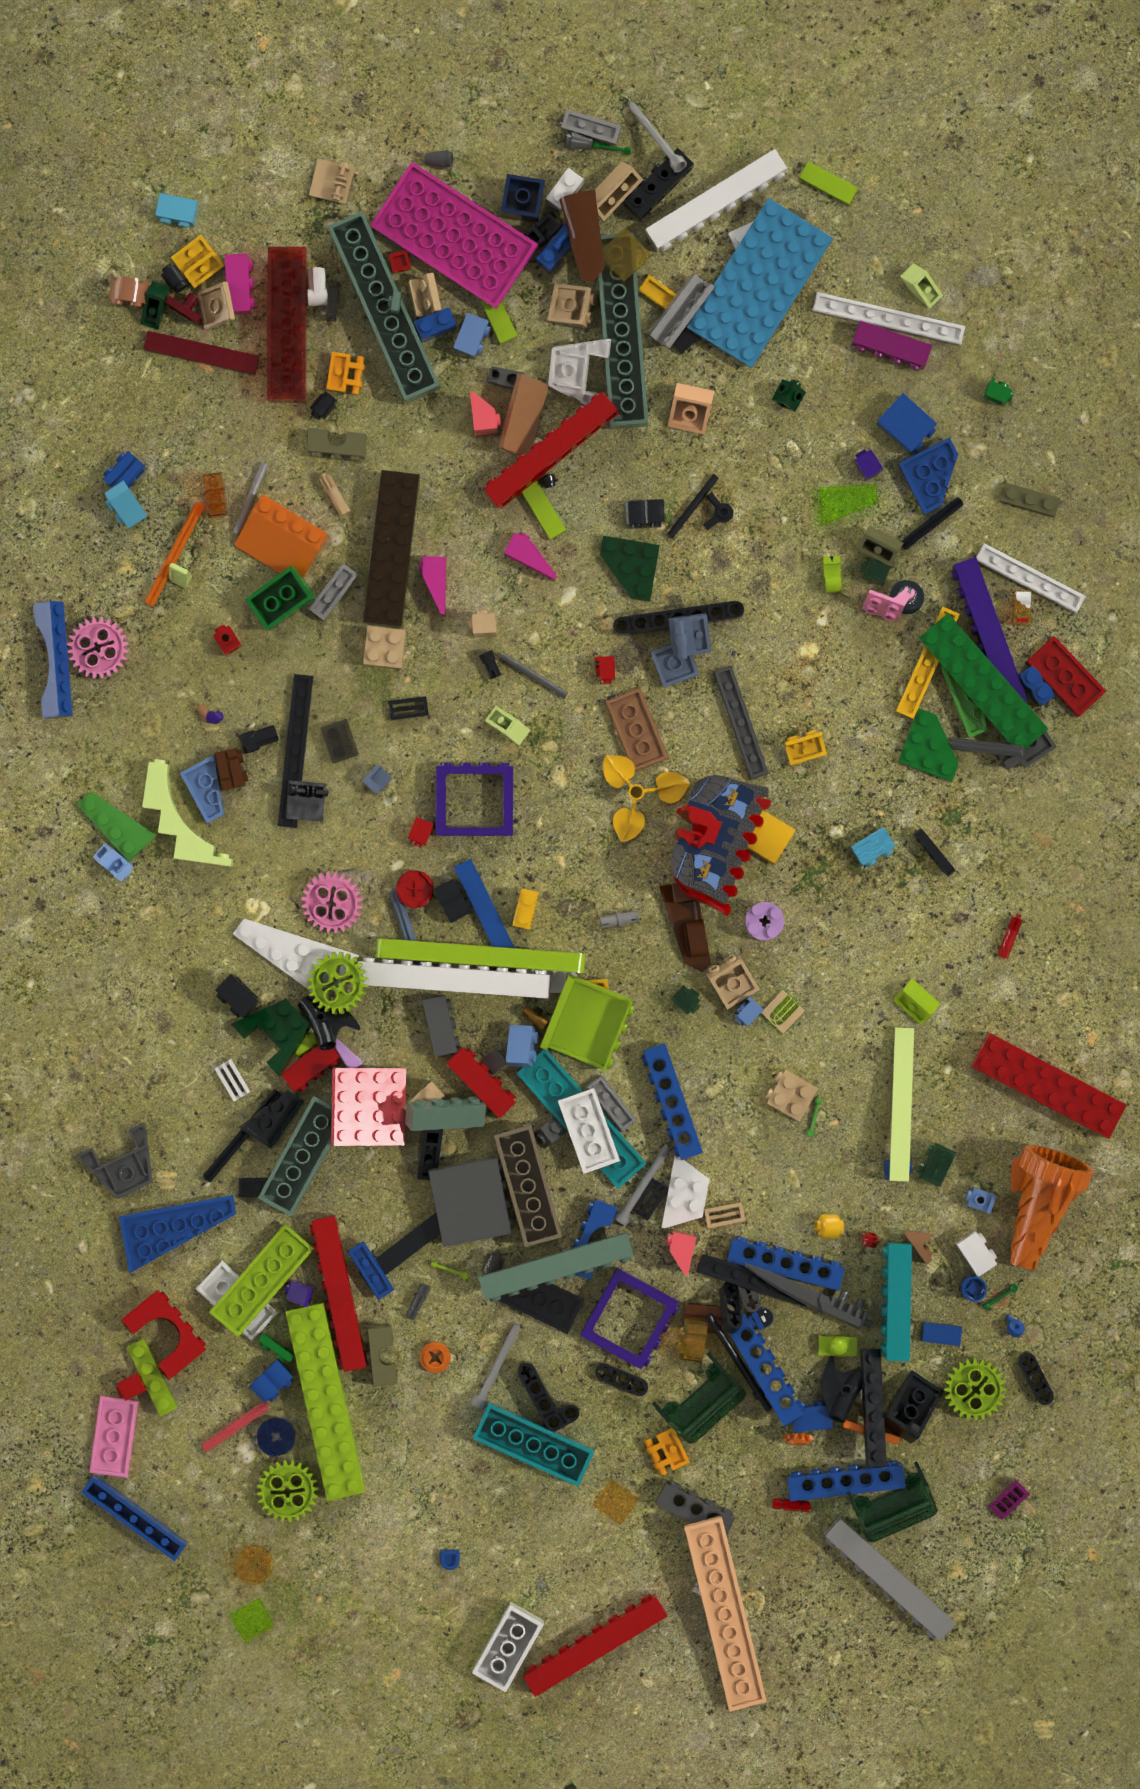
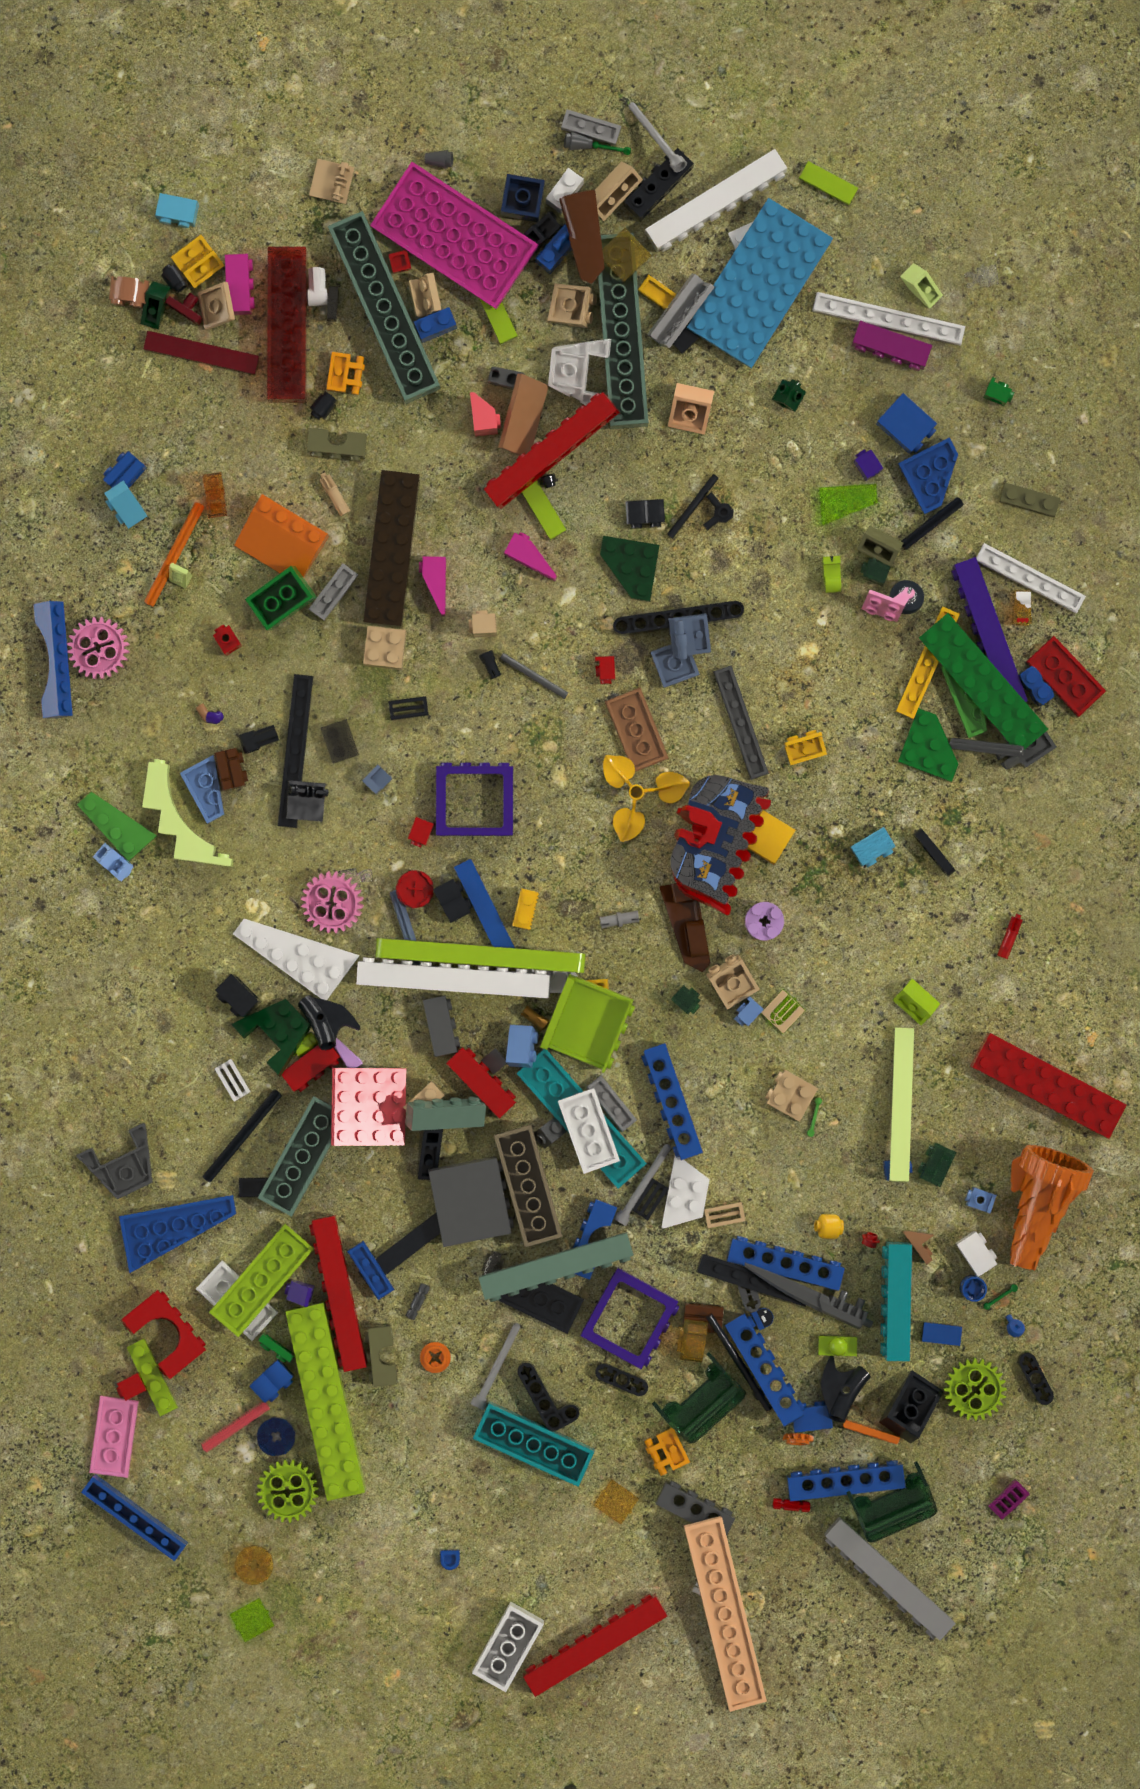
light grey bar [232,462,268,535] -> none
black wing [239,1090,304,1148] -> none
lime gear [307,952,369,1014] -> none
sand green plate [388,291,402,315] -> none
lime hinge [430,1261,468,1280] -> none
medium blue brick [453,312,491,359] -> none
yellowish green slope [485,706,530,745] -> none
coral slope [666,1230,697,1275] -> none
black beam [719,1282,742,1334] -> none
black plate [860,1349,887,1467] -> none

